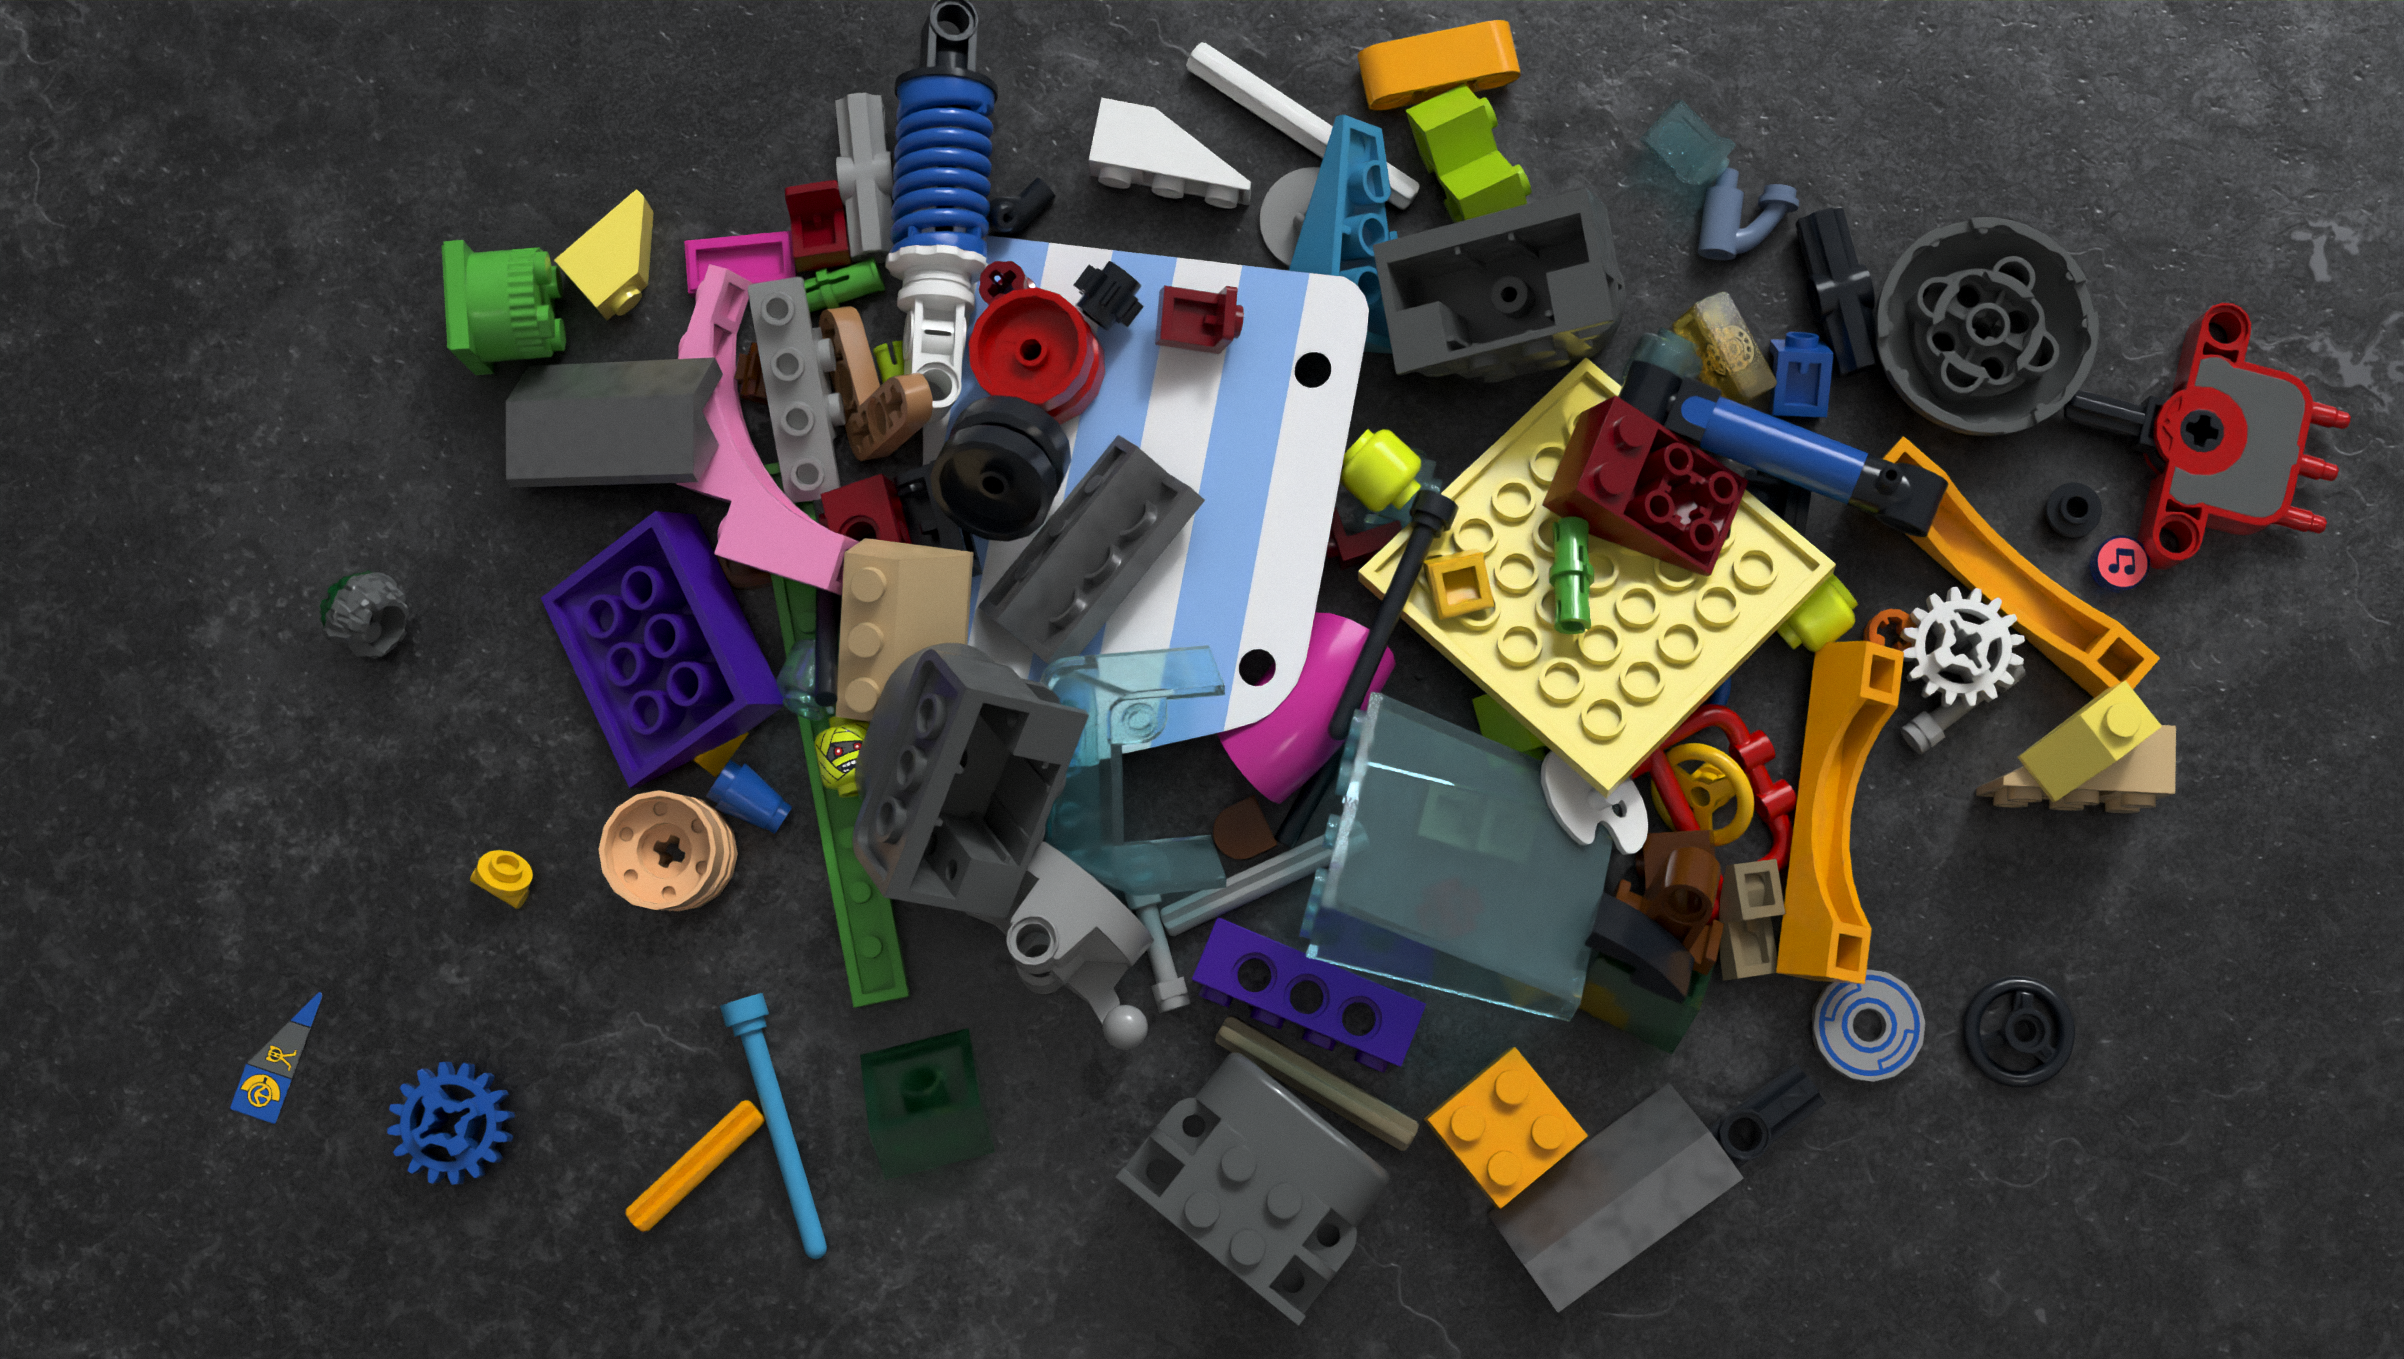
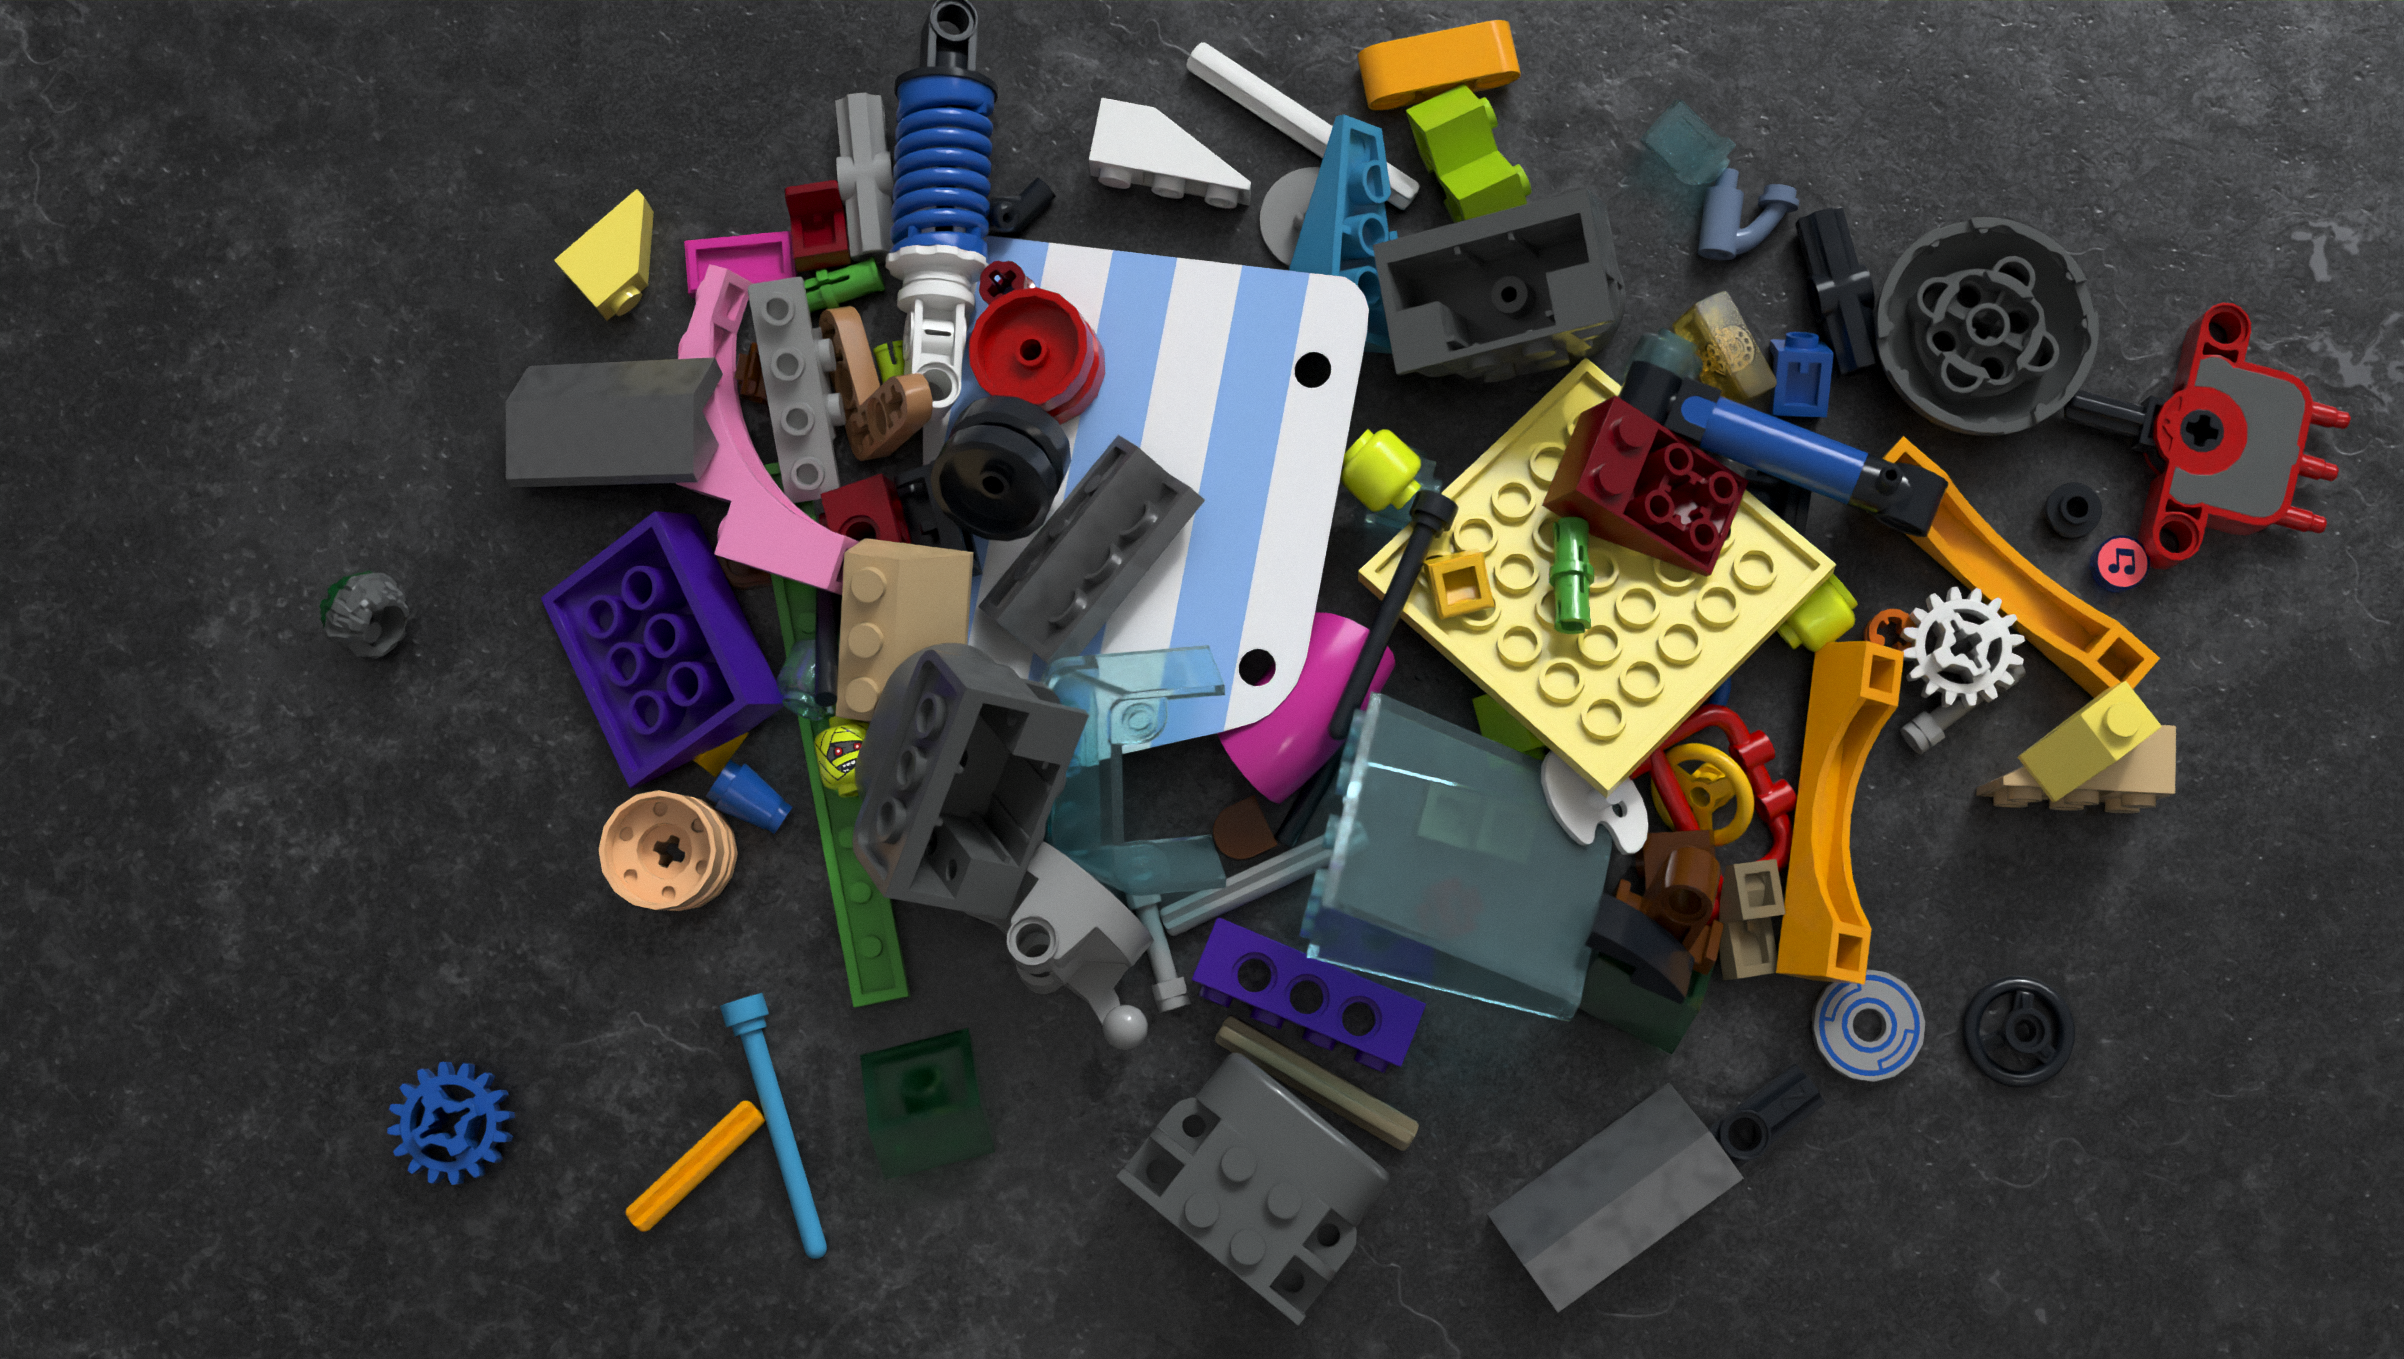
sticker [230,992,323,1124] -> none
bright green piece [442,240,566,375] -> none
yellow plate [470,850,533,909] -> none
black gear [1073,261,1144,331] -> none
dark red bracket [1155,285,1244,354] -> none
dark red bracket [1326,507,1402,570] -> none
light orange brick [1424,1047,1588,1209] -> none

